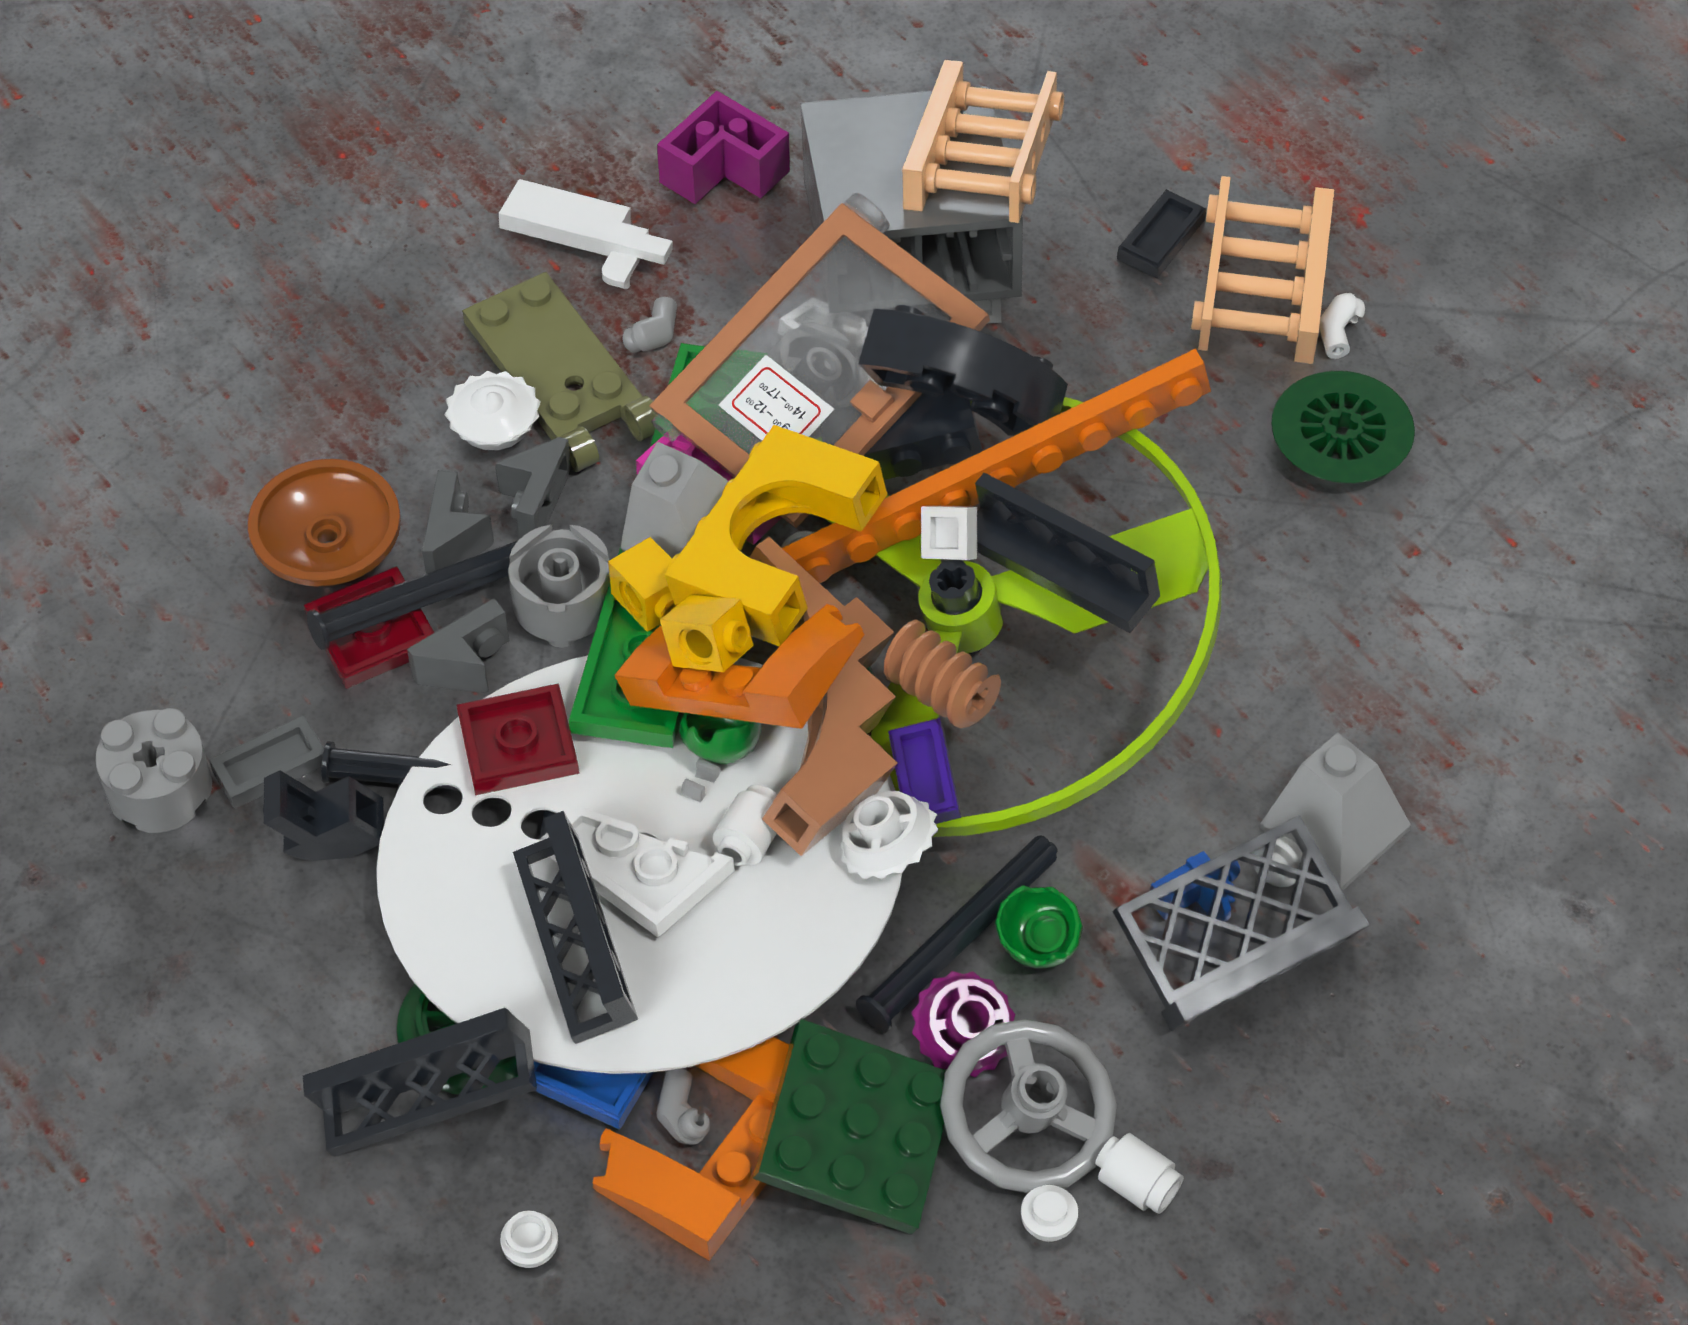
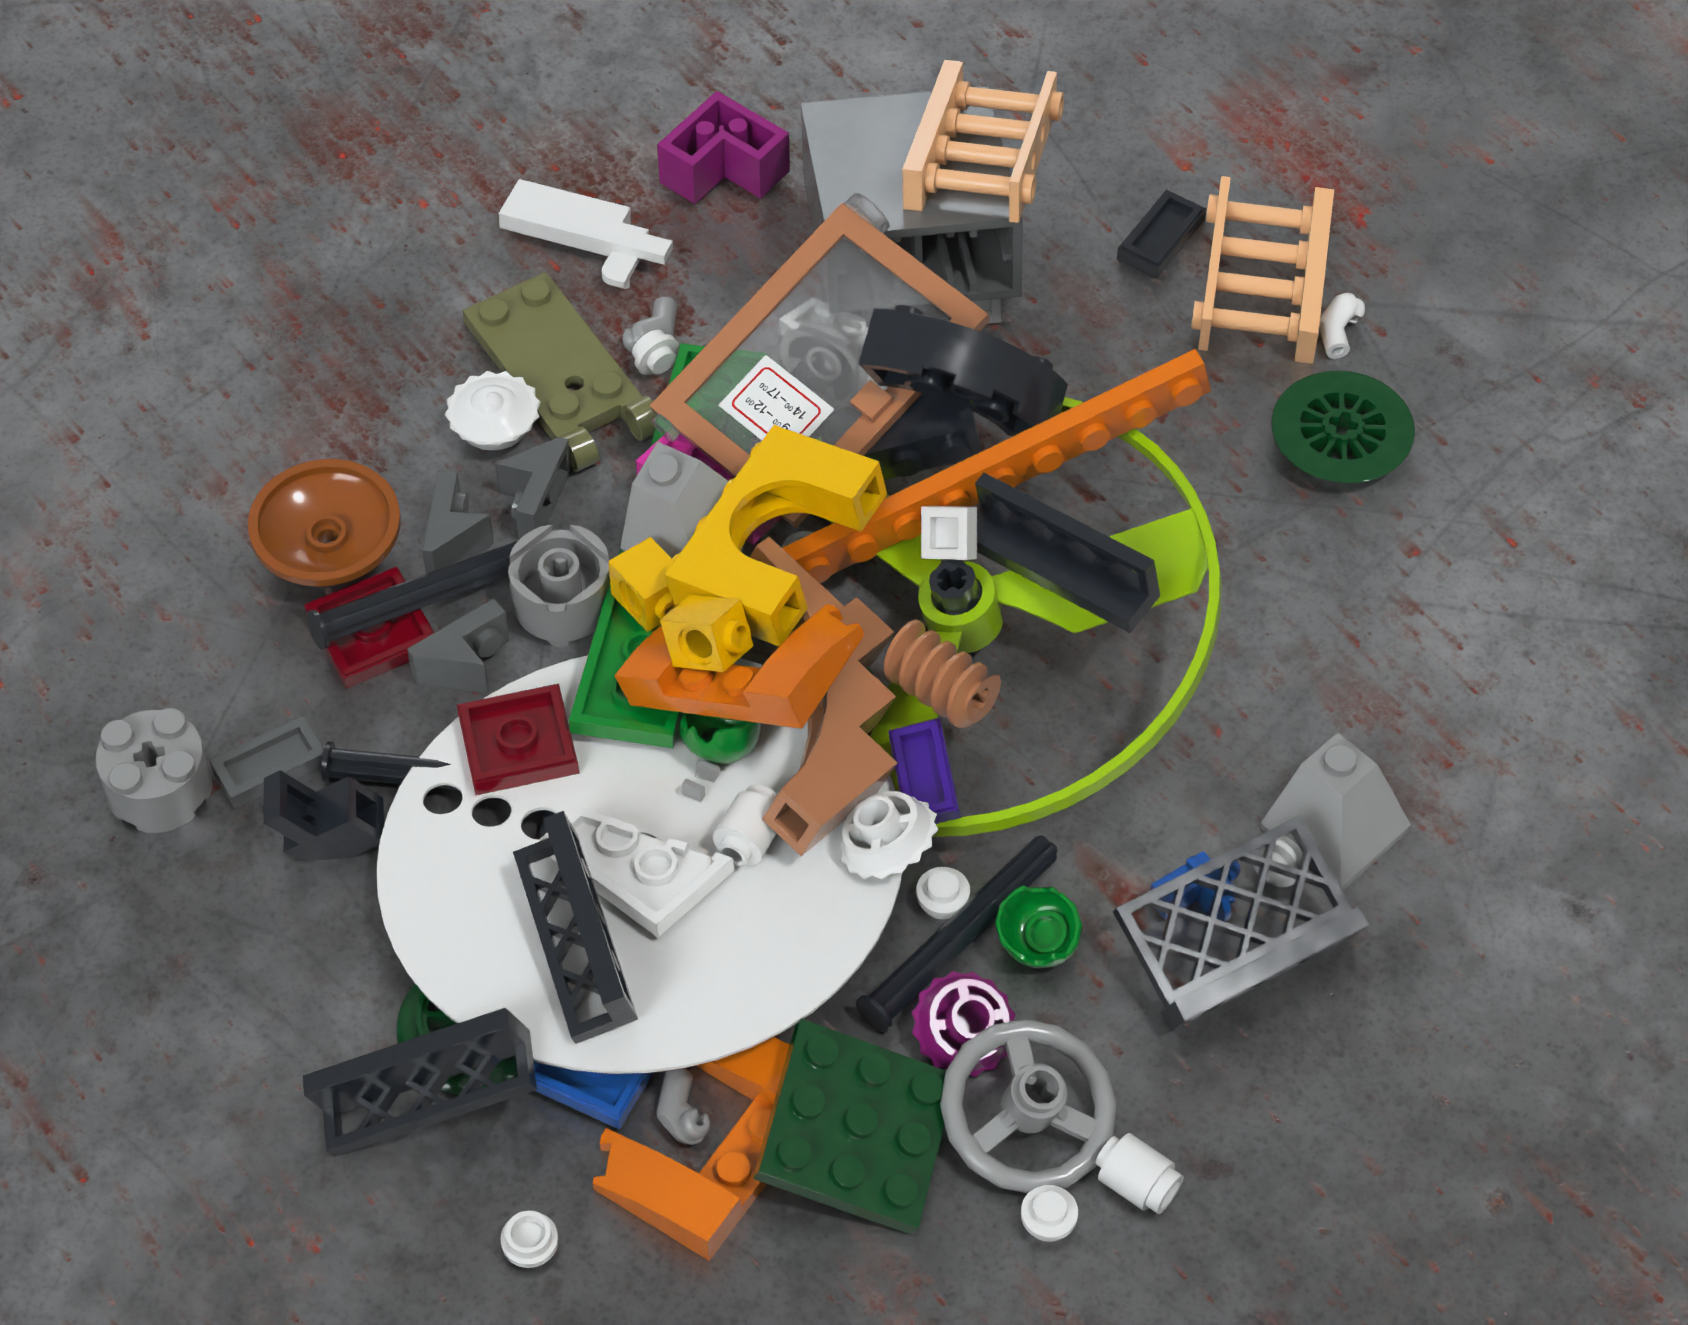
none -> white plate [632,330,679,375]
none -> white plate [916,867,970,919]

